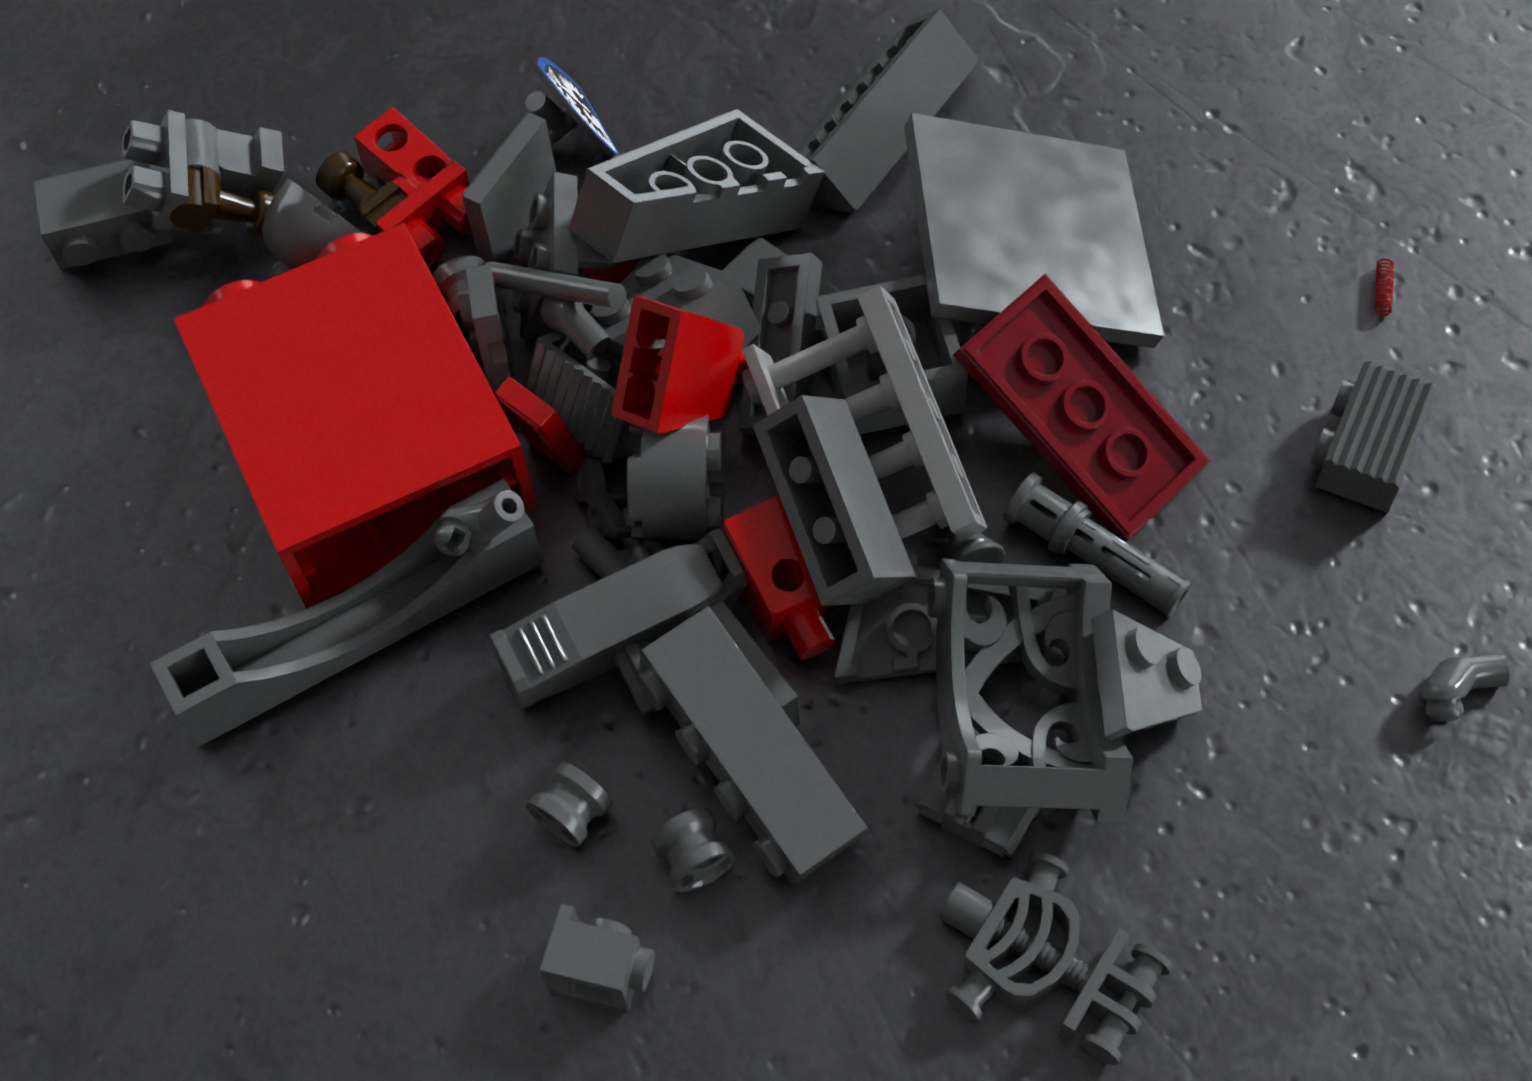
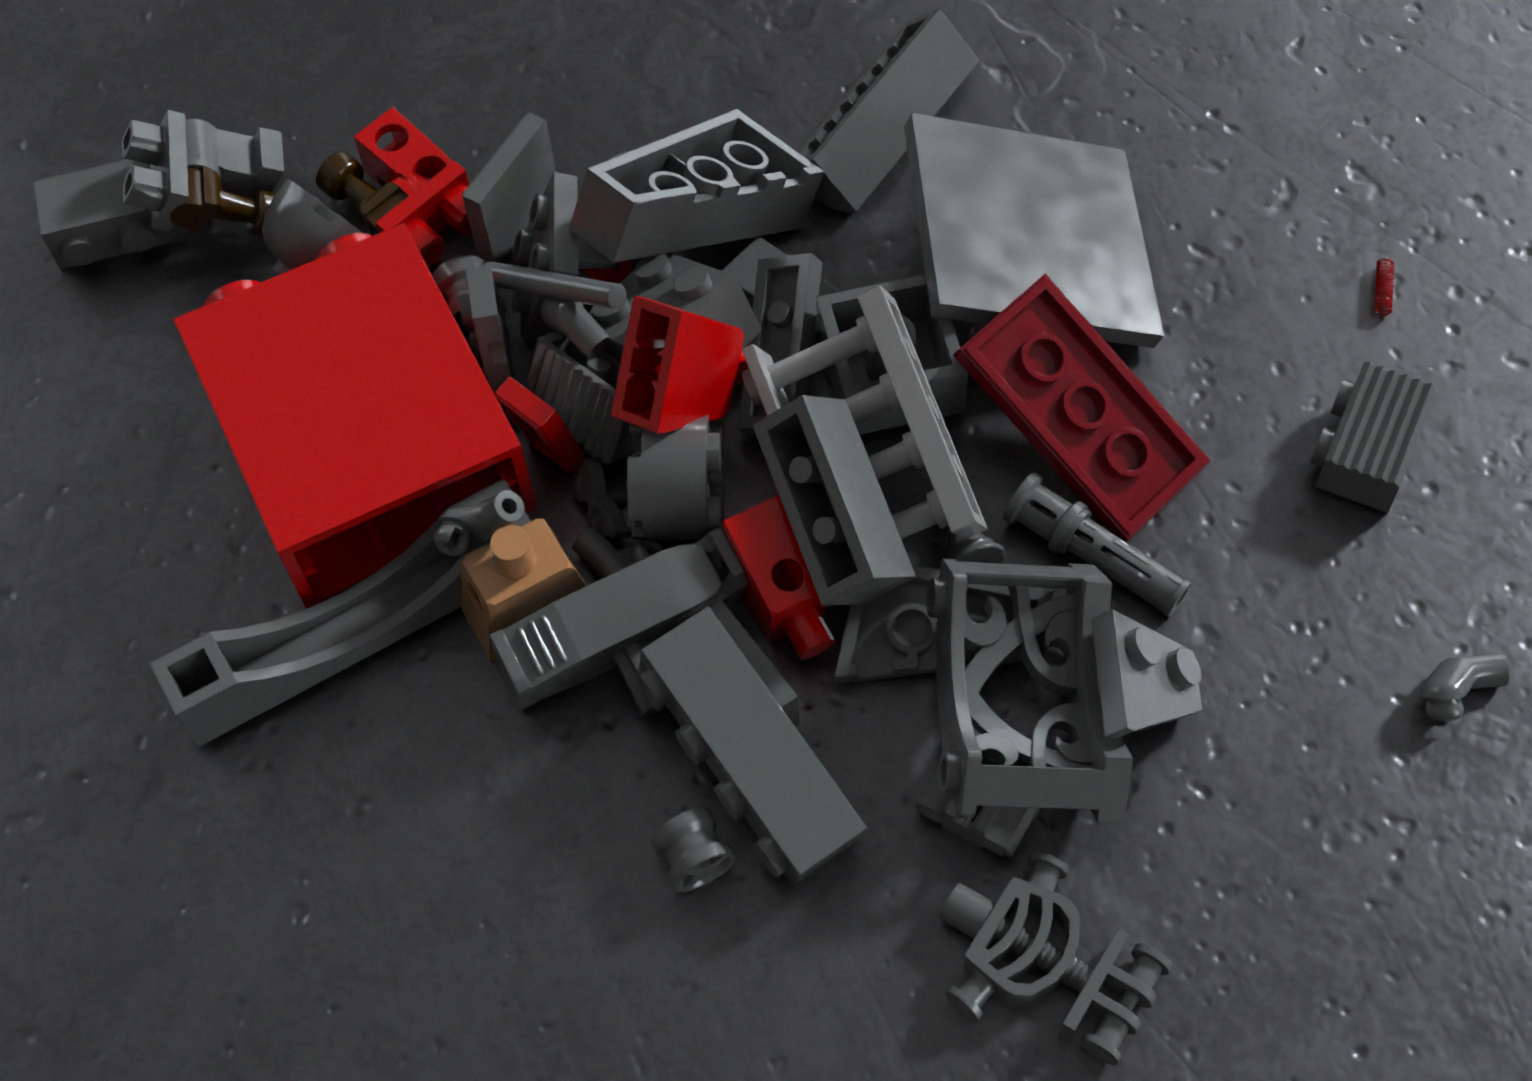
shield [525,57,619,158] -> none
dark grey wheel [526,762,612,847] -> none
dark grey brick [540,904,655,1011] -> none
none -> medium nougat torso [460,518,588,662]

